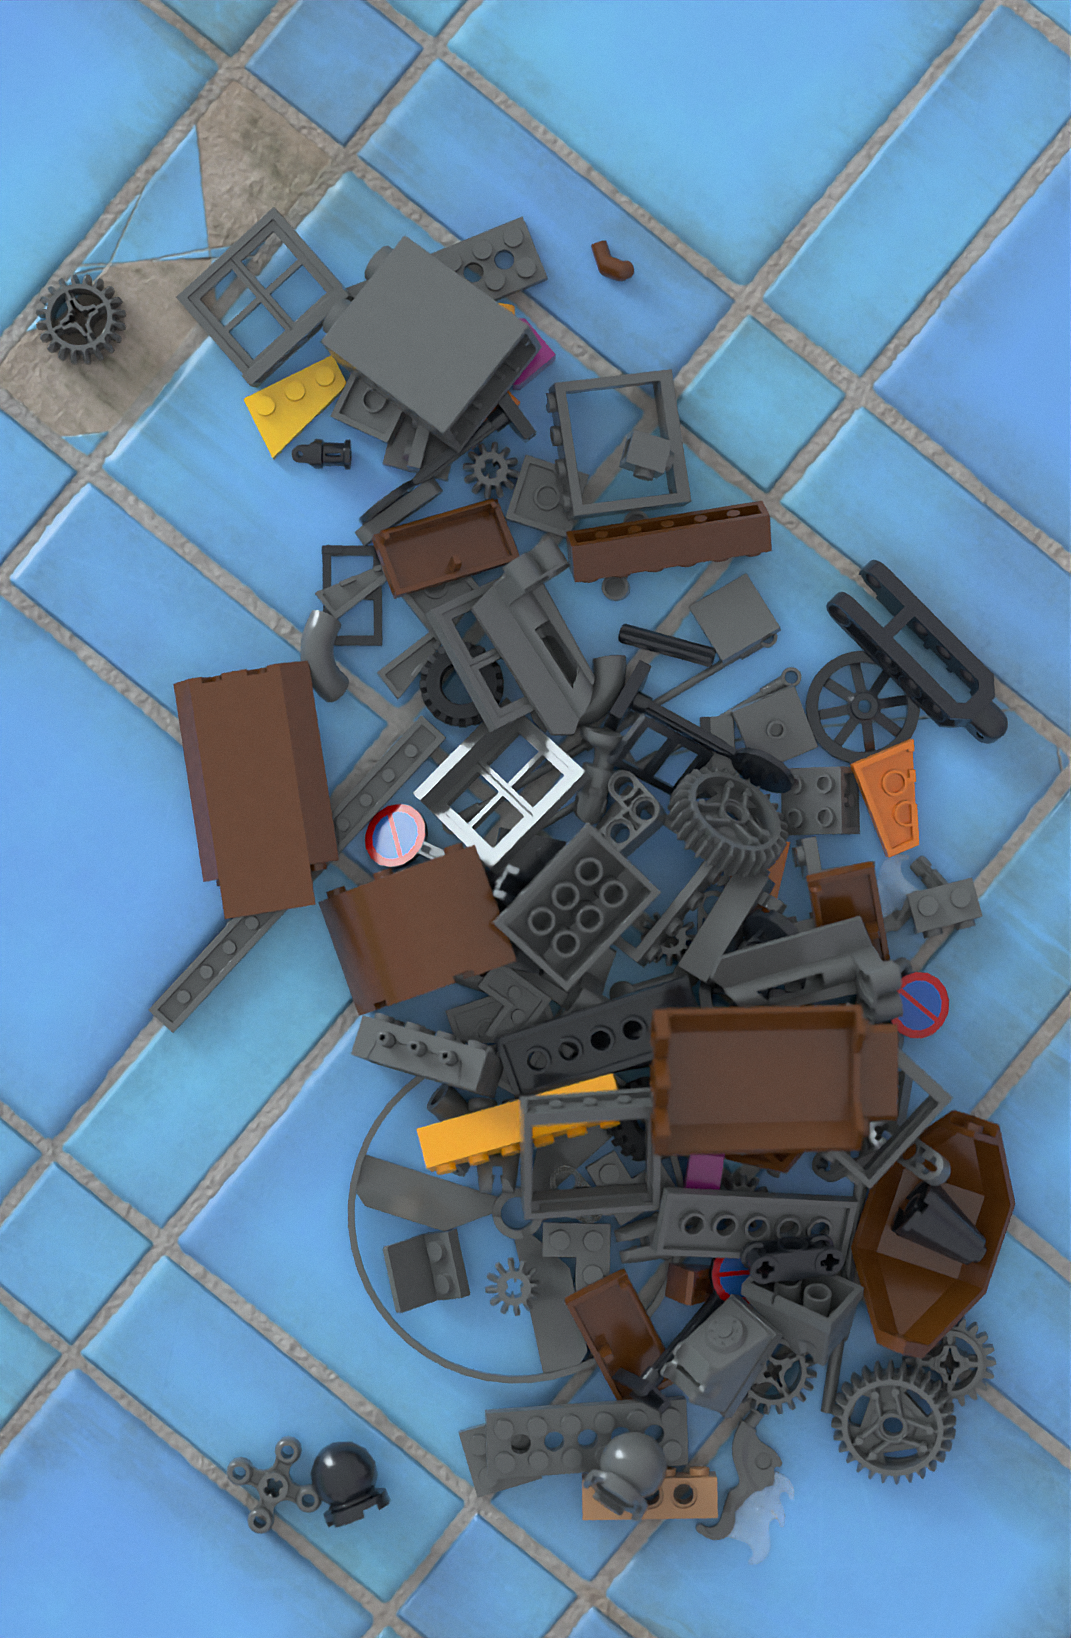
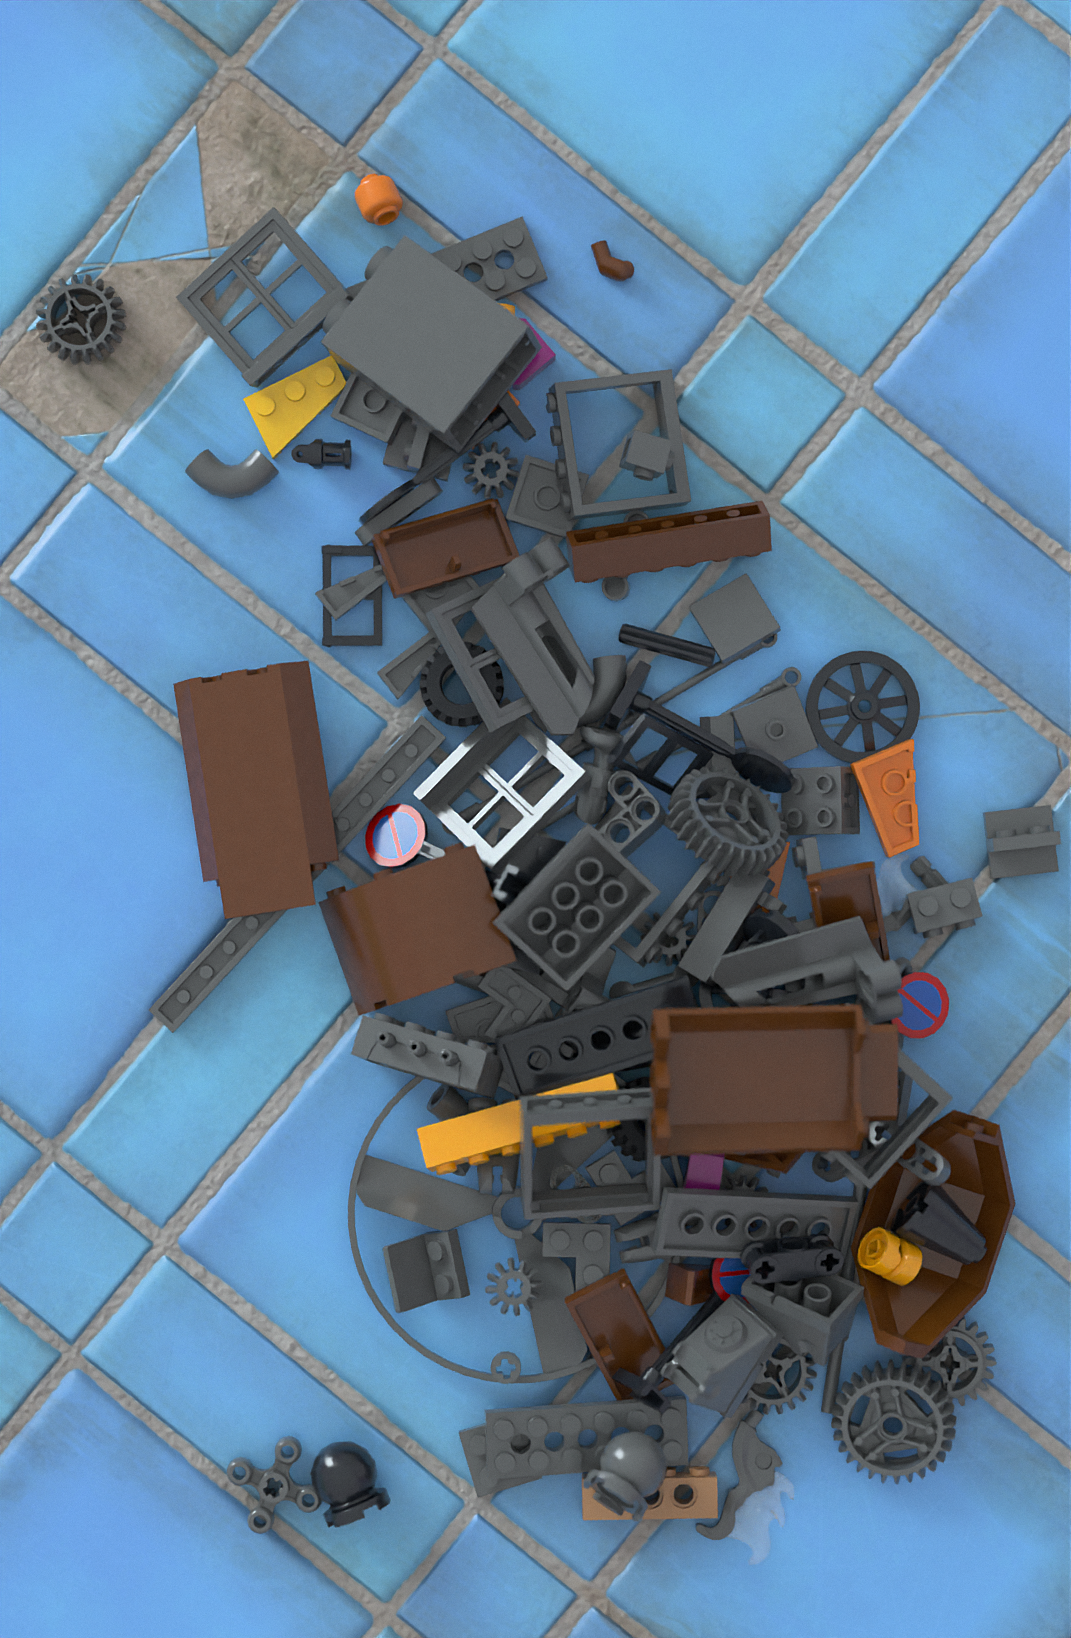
dark grey cylinder [300,610,349,703] -> none
black piece [826,560,1008,744] -> none
none -> dark grey cylinder [185,449,279,499]
none -> orange head [354,174,403,226]
none -> dark grey bush [491,1351,521,1384]
none -> light orange wheel [858,1227,922,1286]
none -> dark grey bracket [983,805,1061,879]

